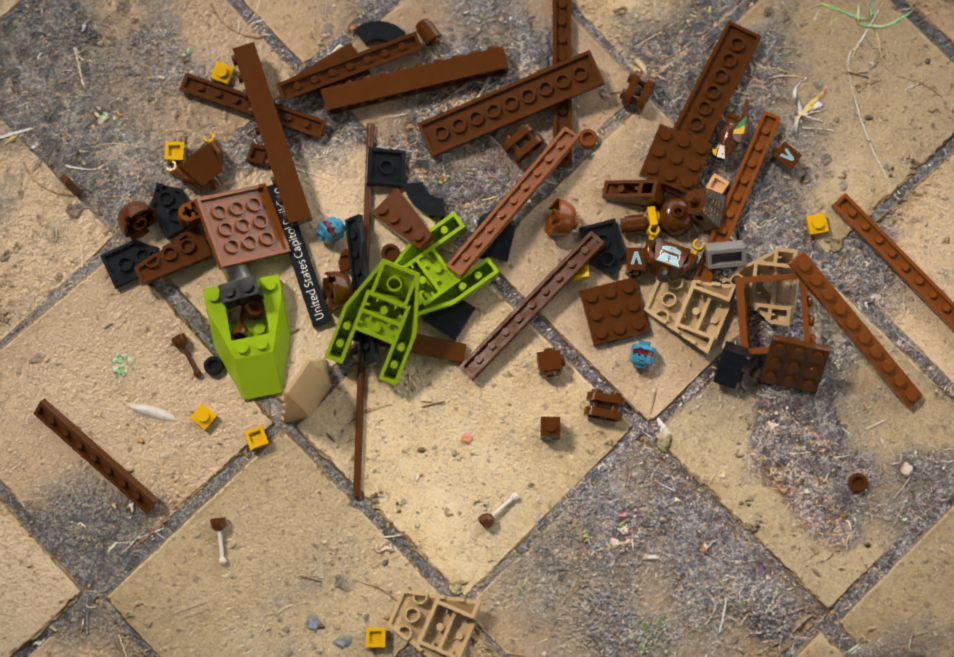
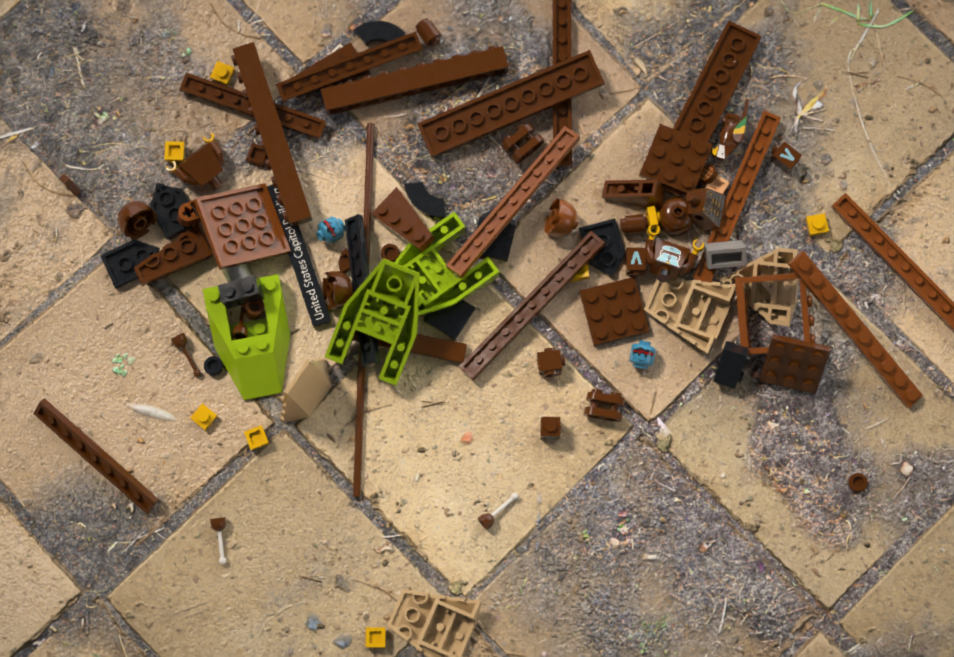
black tile [366,147,406,188] -> none
dark orange tile [579,129,597,149] -> none
reddish brown brick [619,70,657,112] -> none
none -> reddish brown tile [699,165,718,184]

